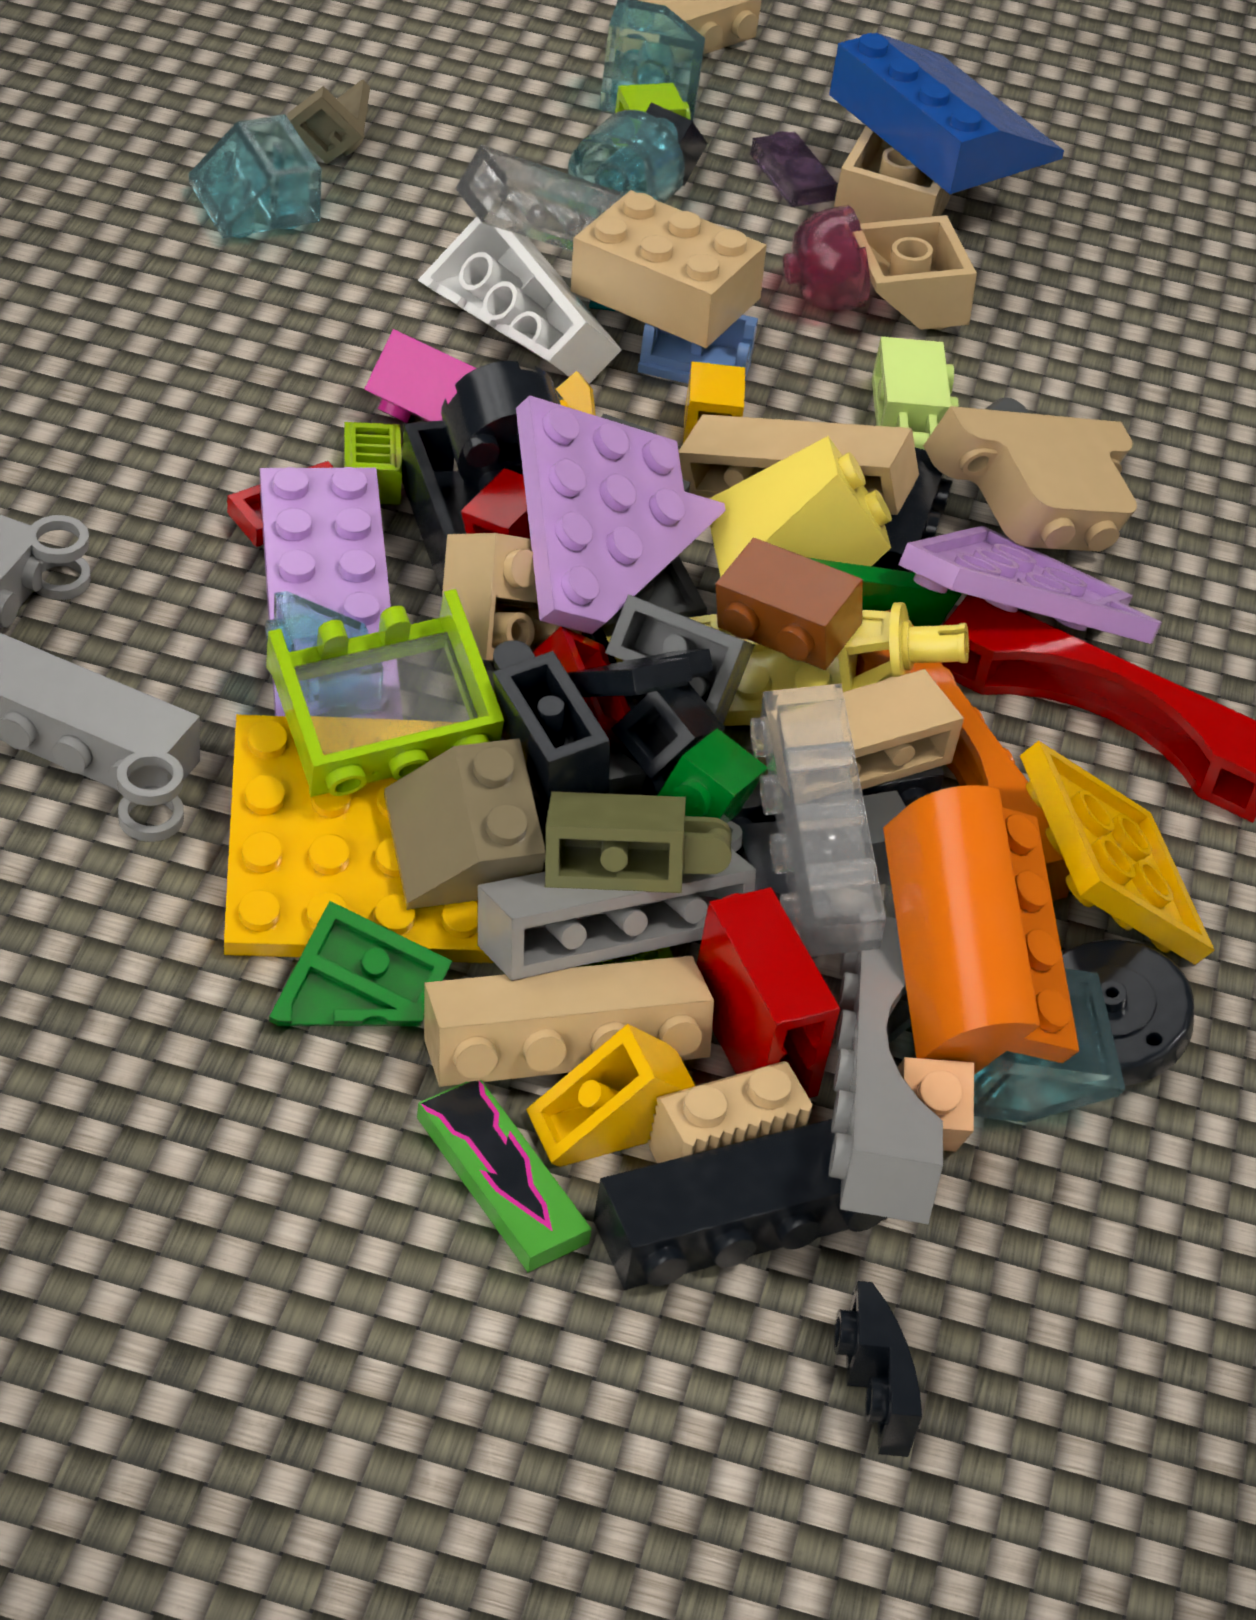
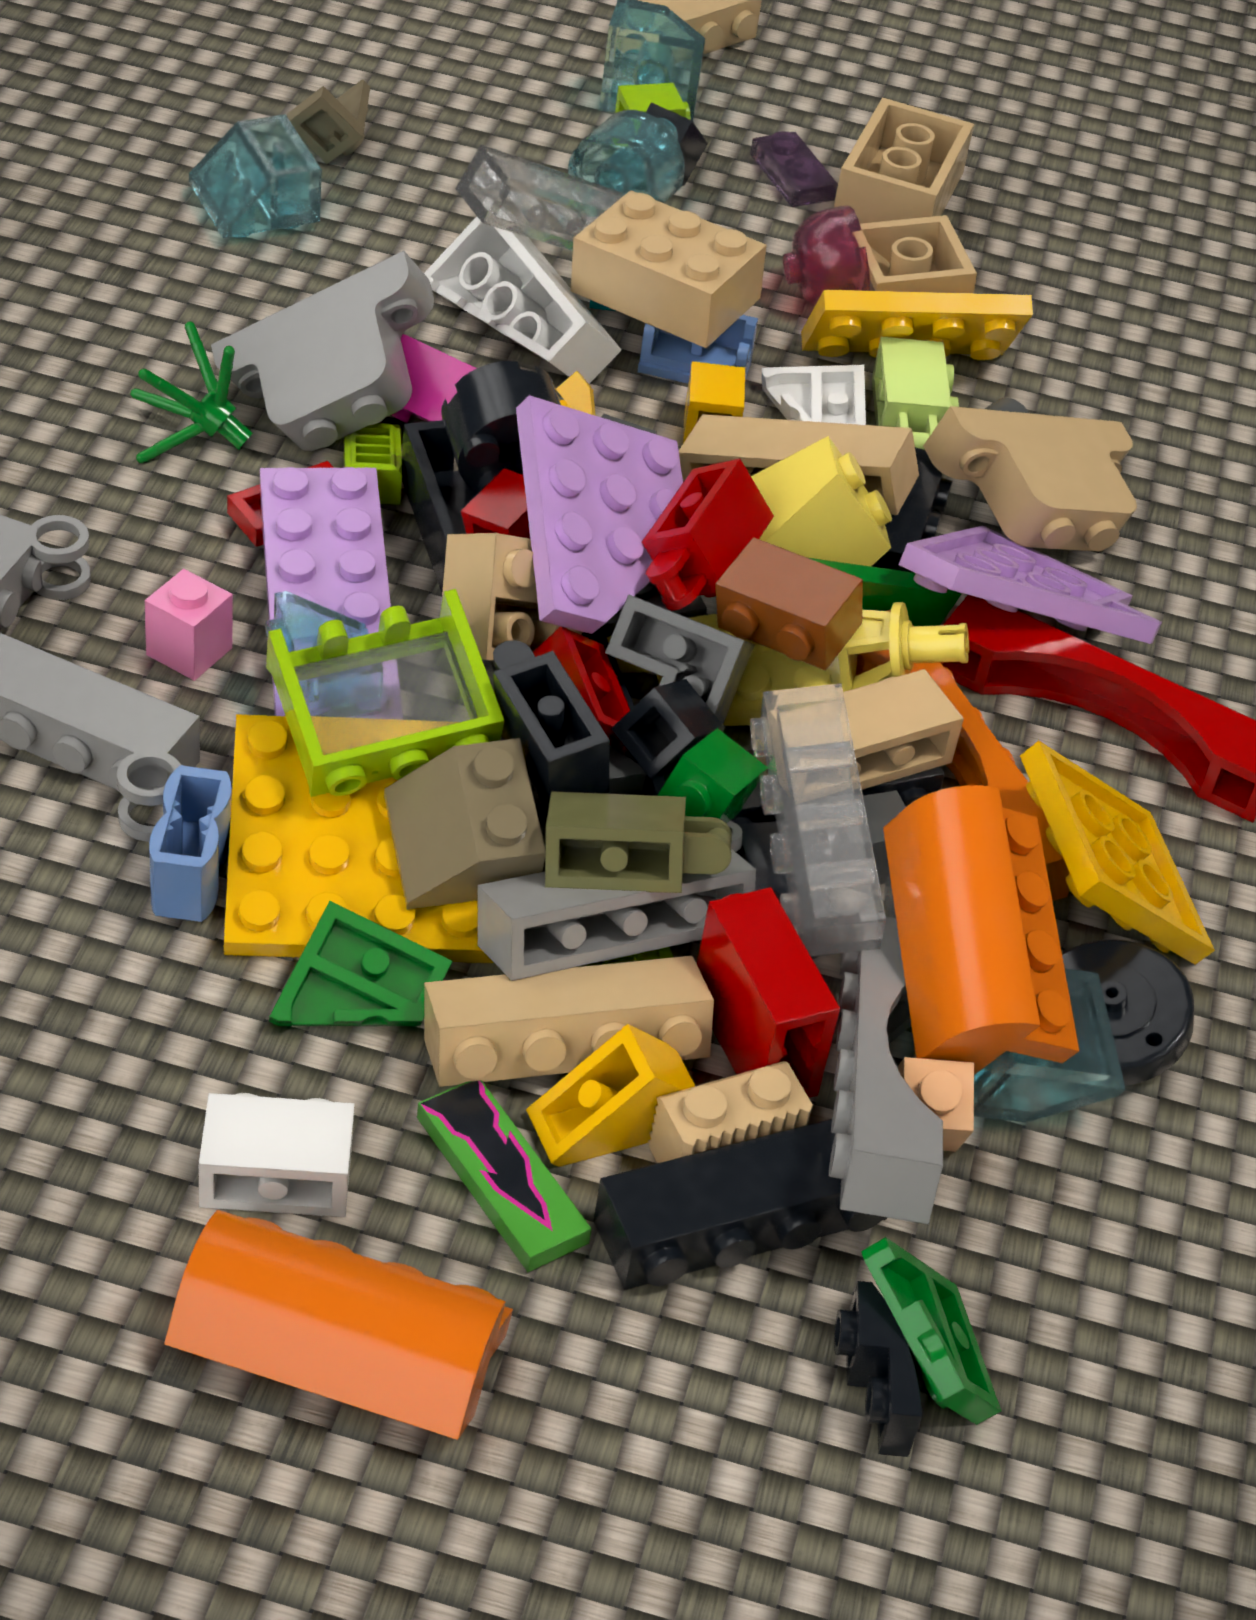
black tile [567,649,713,697] -> none
blue slope [829,33,1064,194] -> none
none -> green plant [130,321,253,463]
none -> bright pink brick [145,568,233,681]
none -> medium blue brick [149,765,231,922]
none -> orange brick [164,1210,513,1440]
none -> white brick [199,1093,355,1217]
none -> light grey brick [211,251,434,451]
none -> red brick [641,458,774,611]
none -> white wing [762,365,866,425]
none -> yellow plate [801,290,1033,360]
none -> green wing [861,1237,1002,1425]

